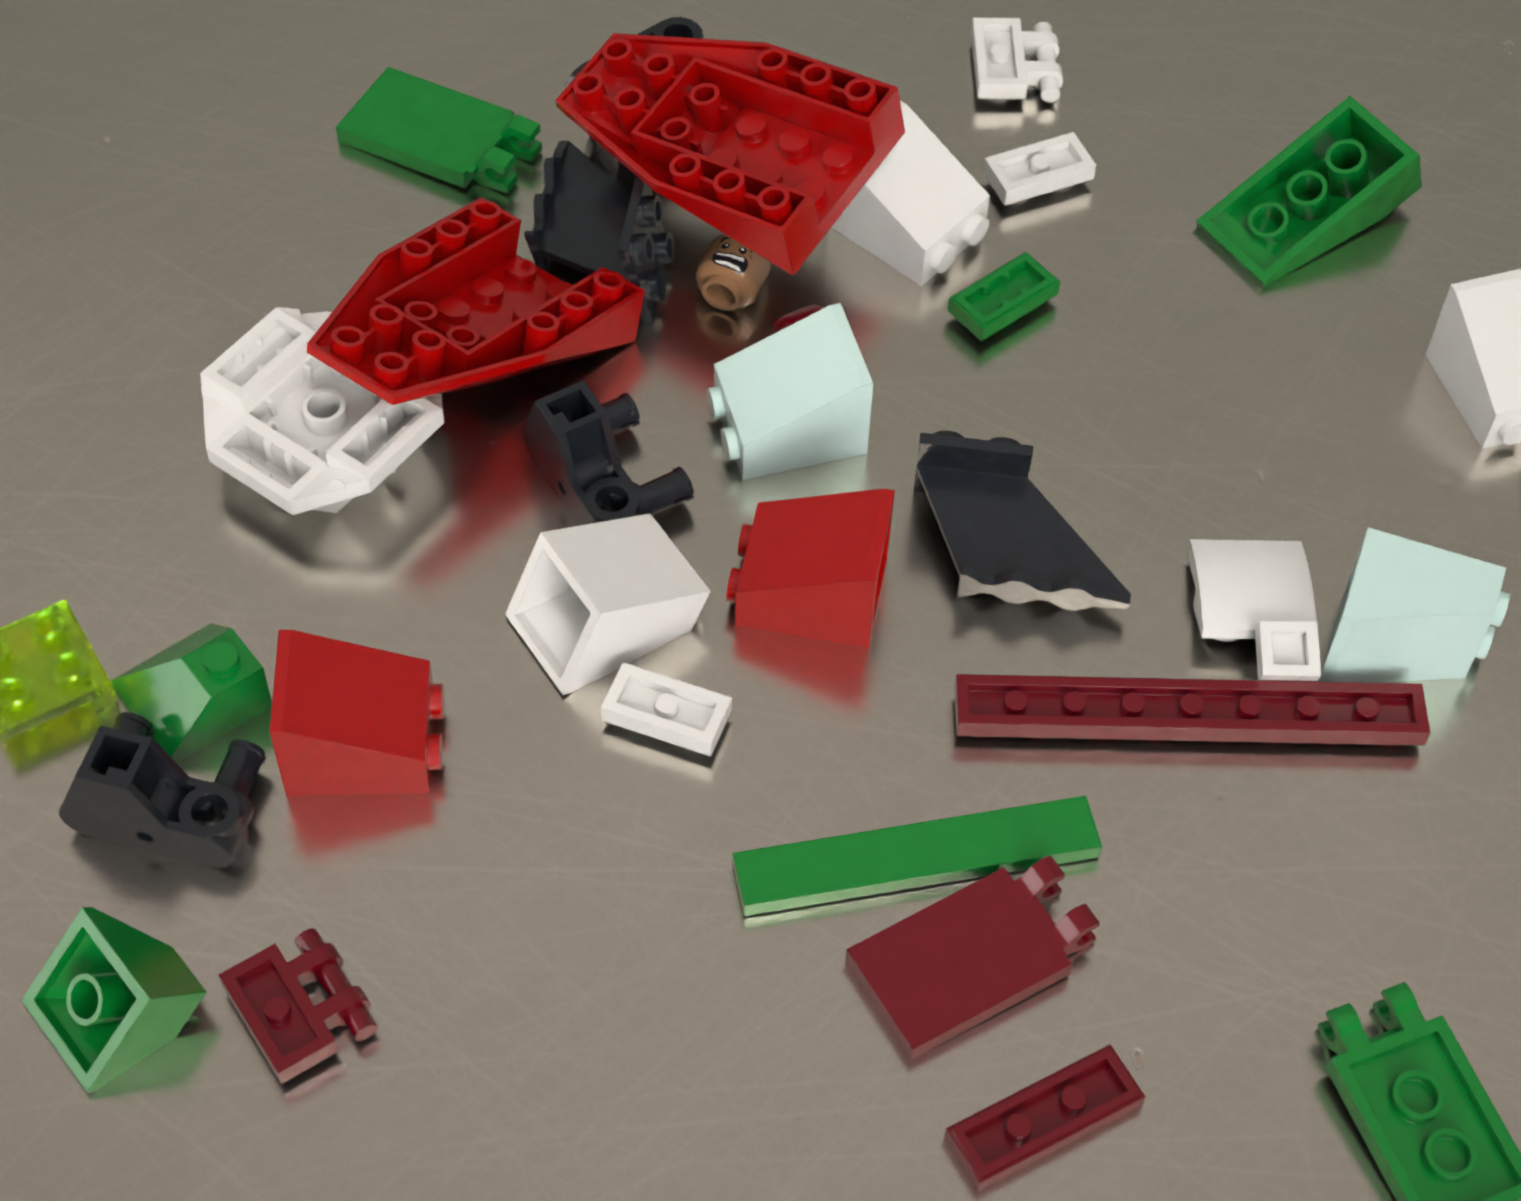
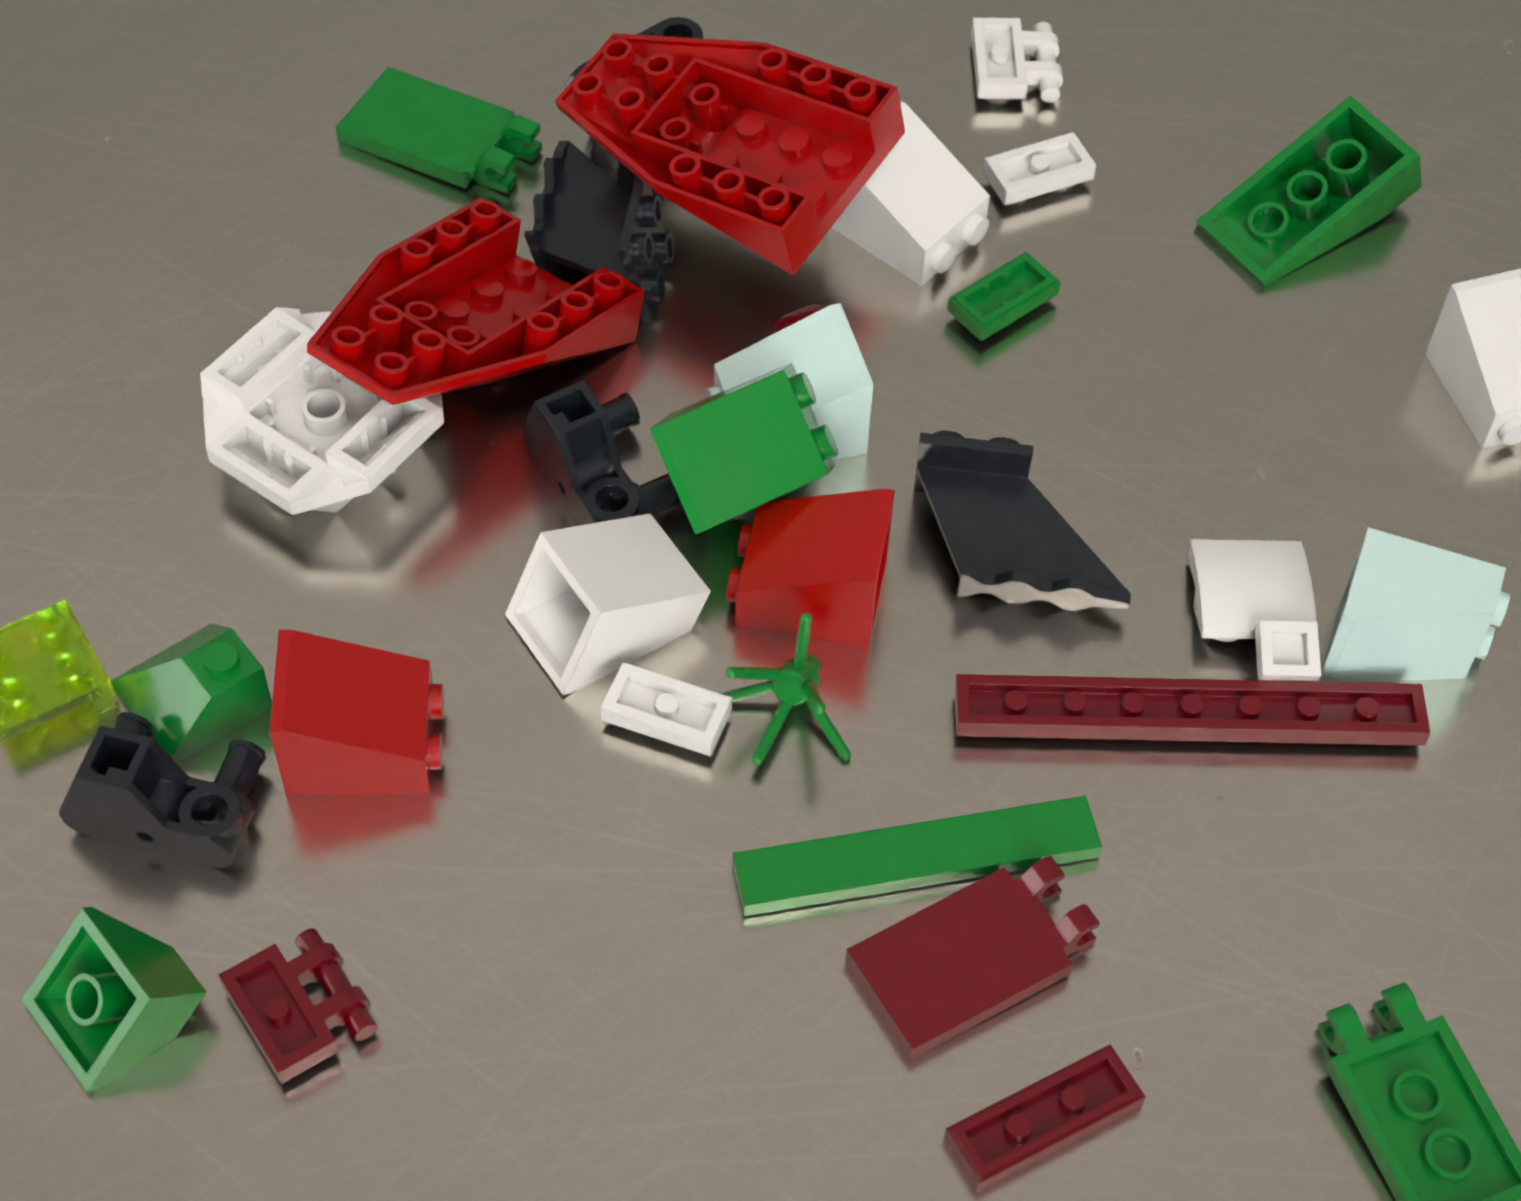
medium nougat head [695,234,771,311] -> none
none -> green slope [649,363,838,535]
none -> green plant [720,613,851,765]

